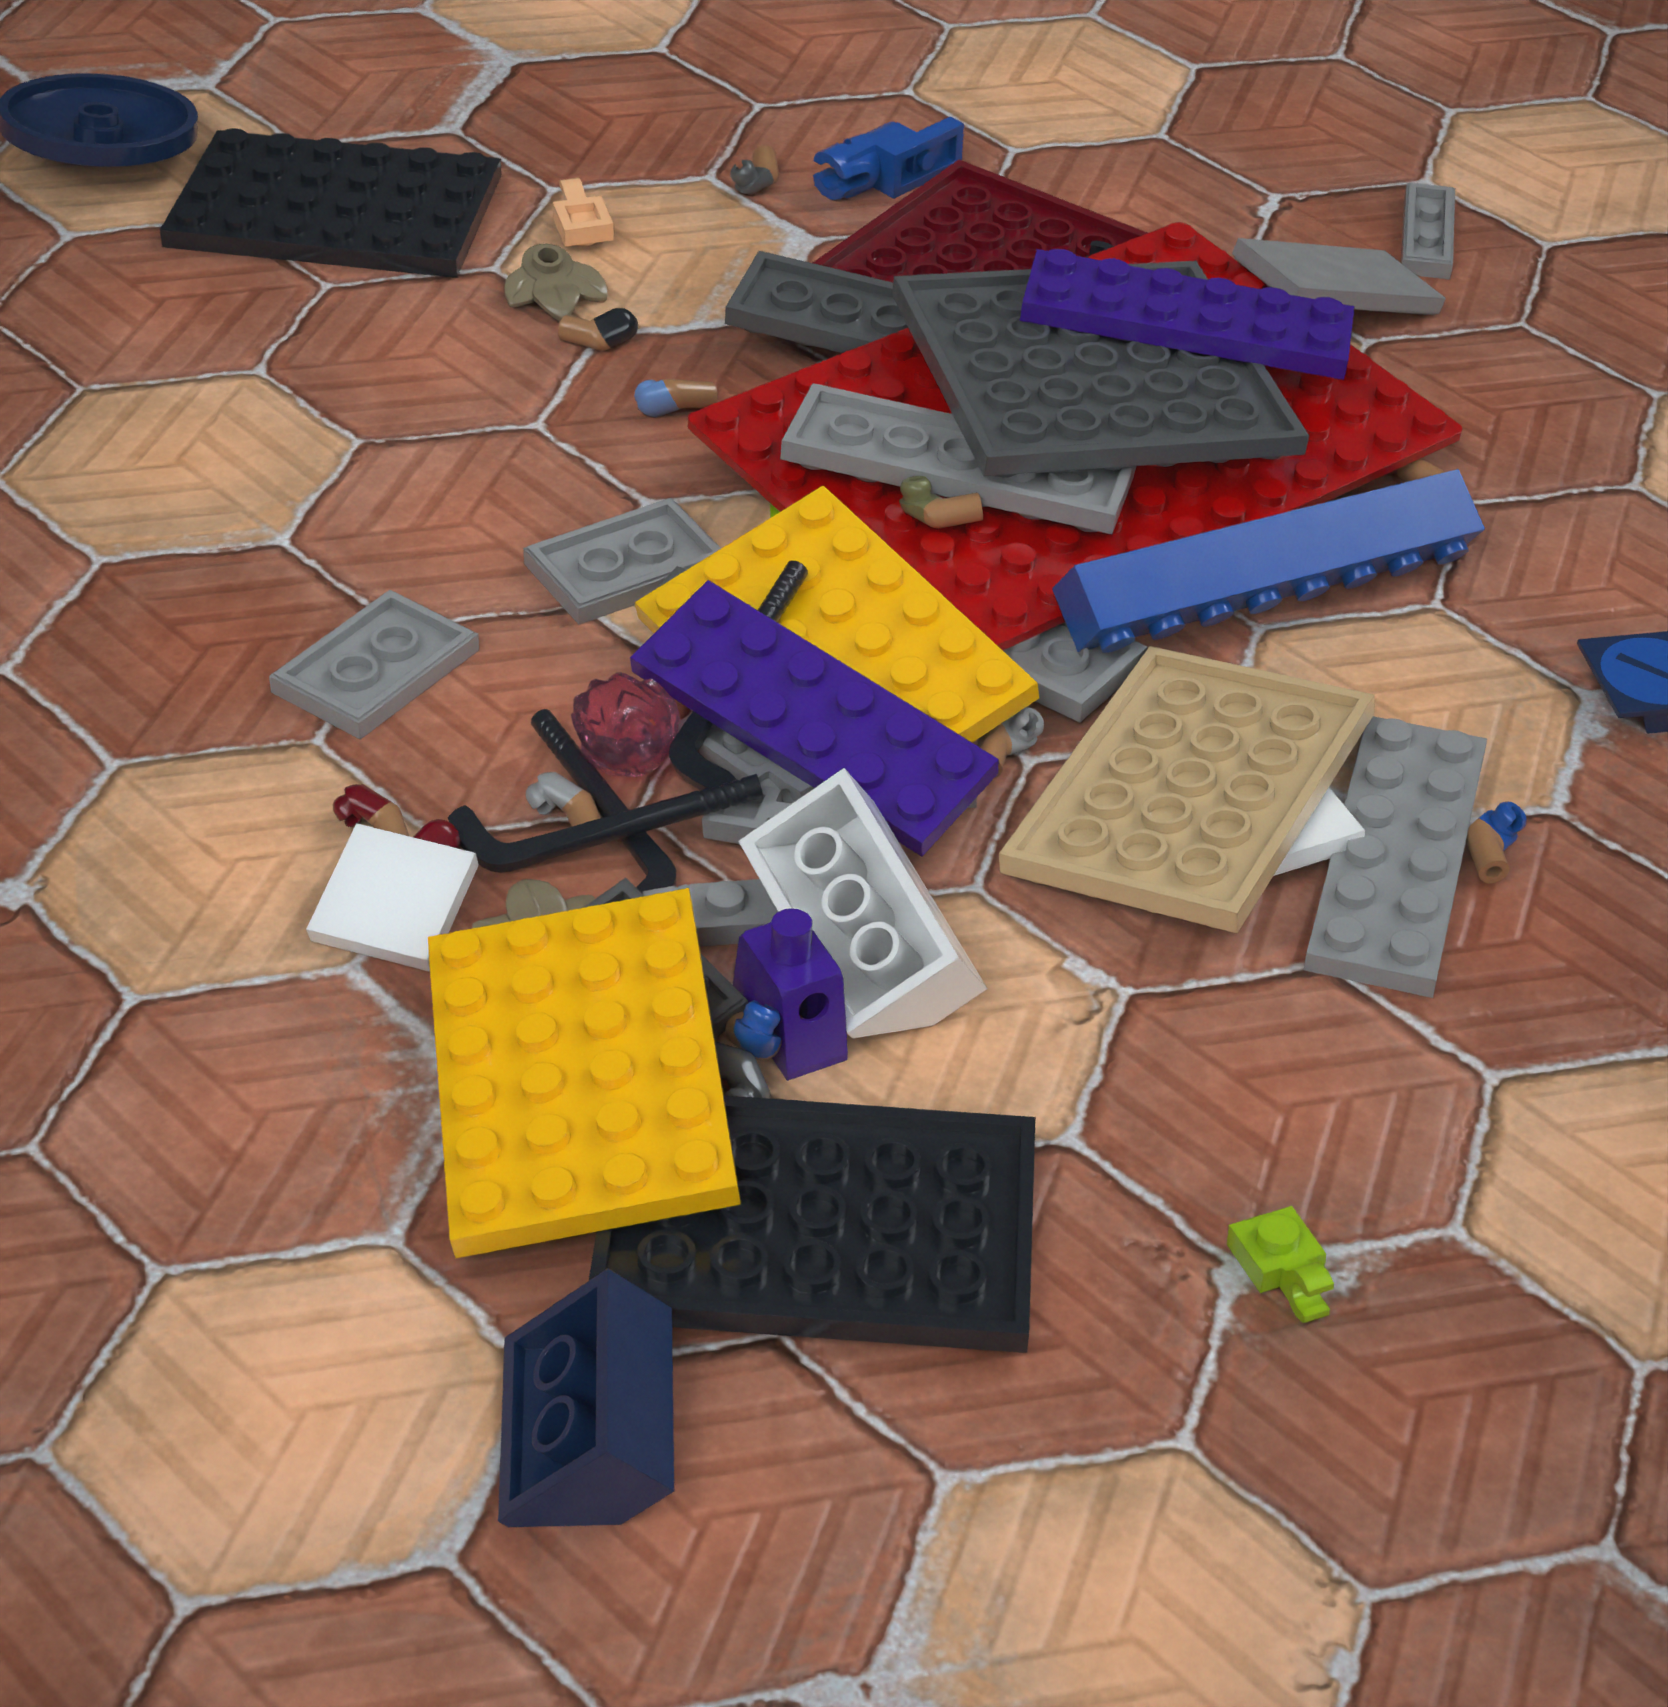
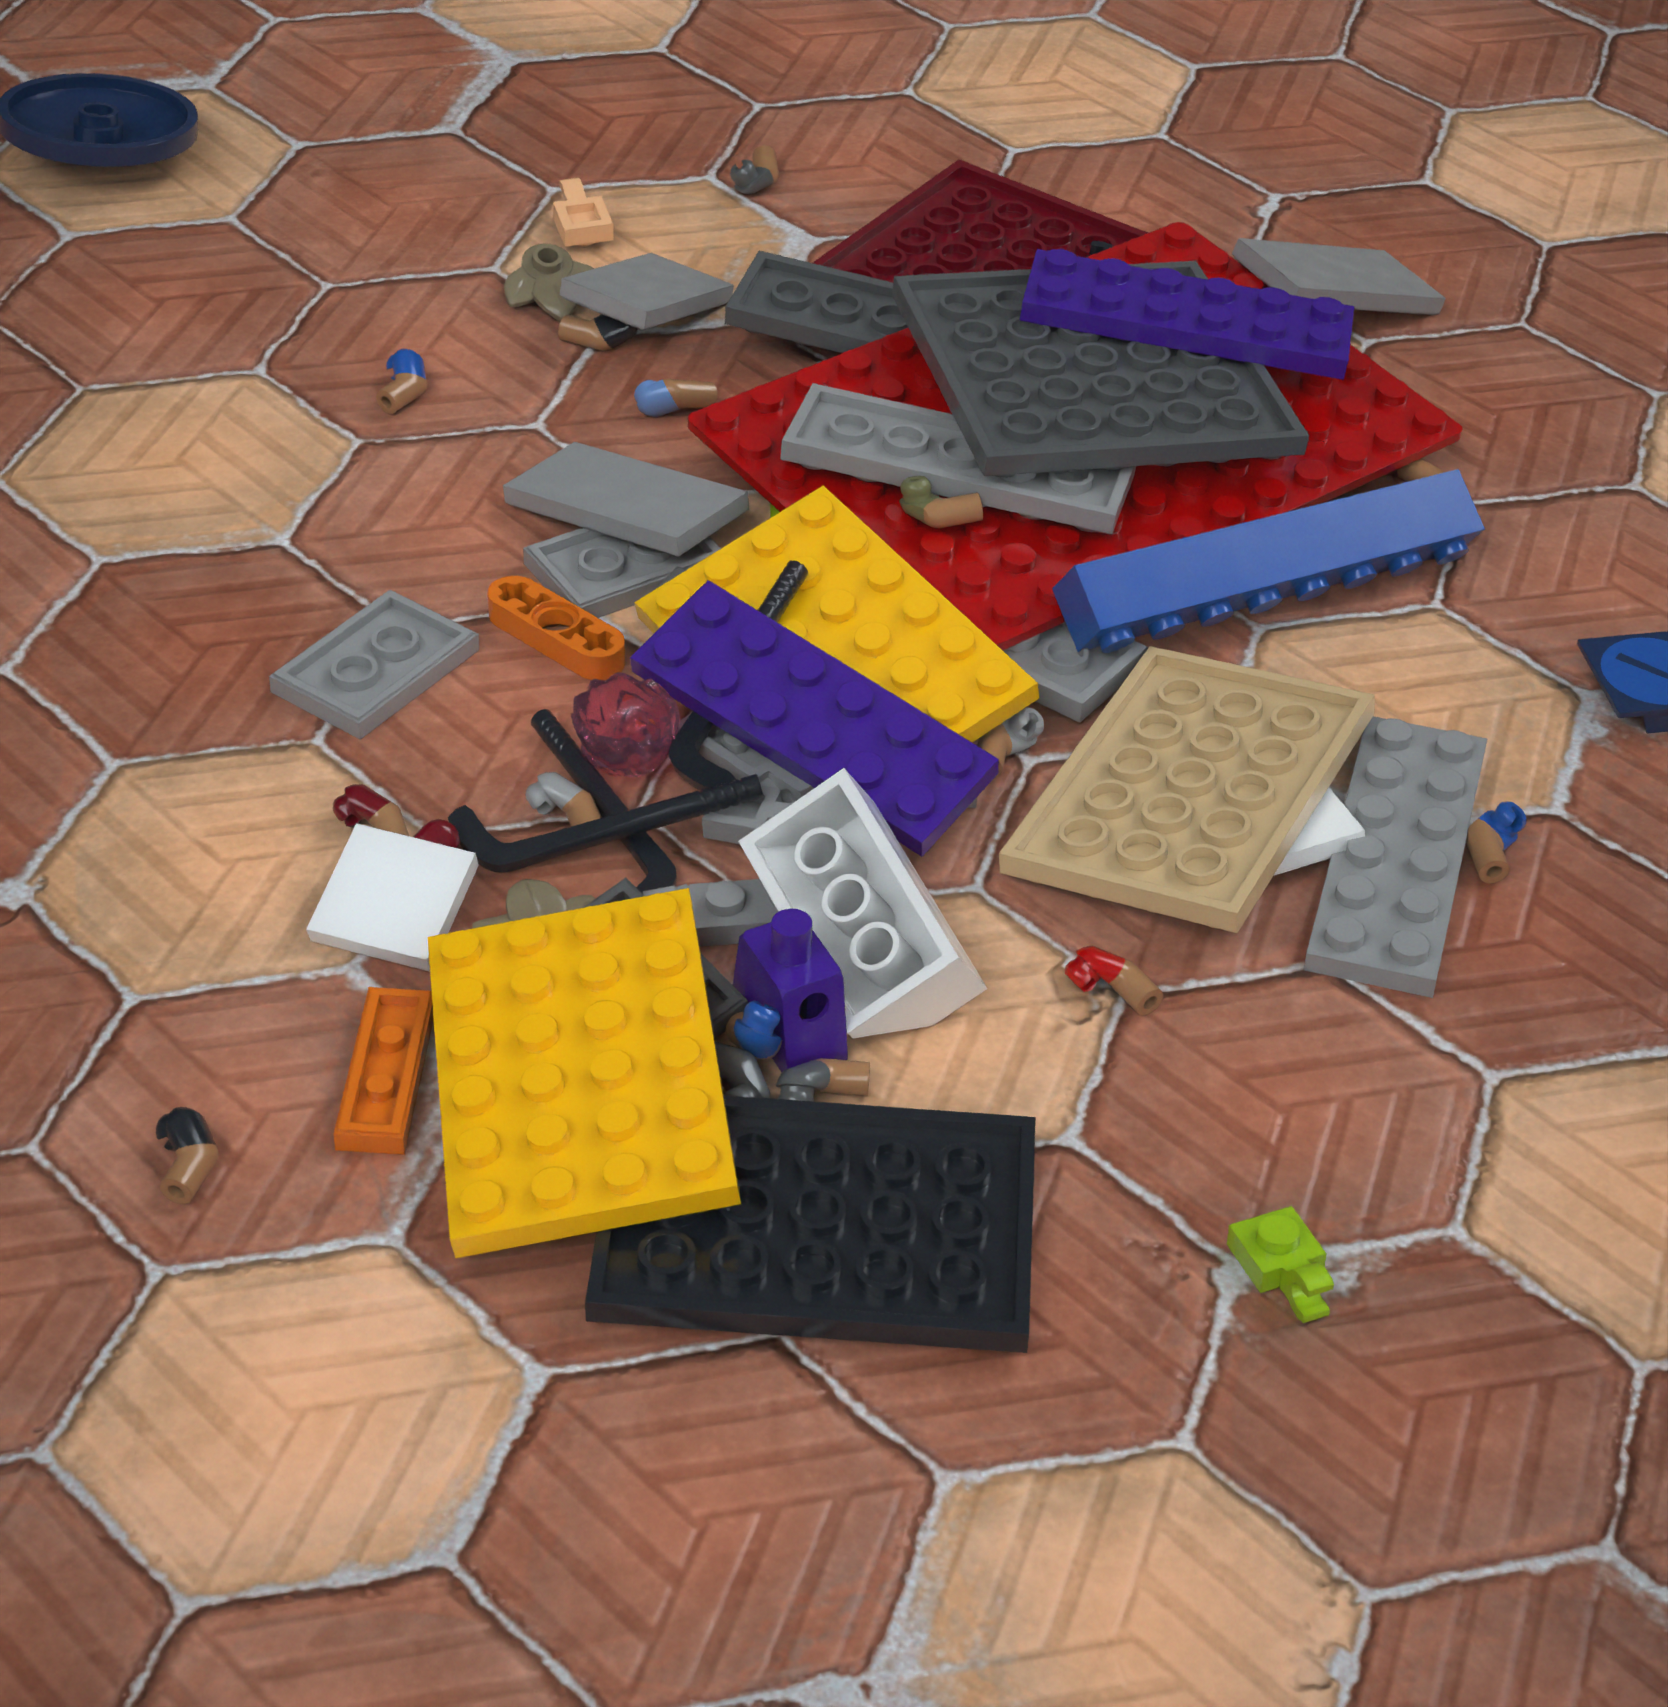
black plate [160,128,502,278] -> none
dark blue slope [498,1268,674,1527] -> none
blue plate [813,116,964,200] -> none
light grey tile [1401,183,1455,279] -> none
none -> arm [156,1107,219,1204]
none -> orange tile [333,987,434,1155]
none -> medium nougat arm [376,349,427,414]
none -> orange beam [487,576,625,681]
none -> light grey tile [503,442,749,557]
none -> light grey tile [559,253,734,330]
none -> arm [776,1058,870,1102]
none -> arm [1065,946,1163,1016]

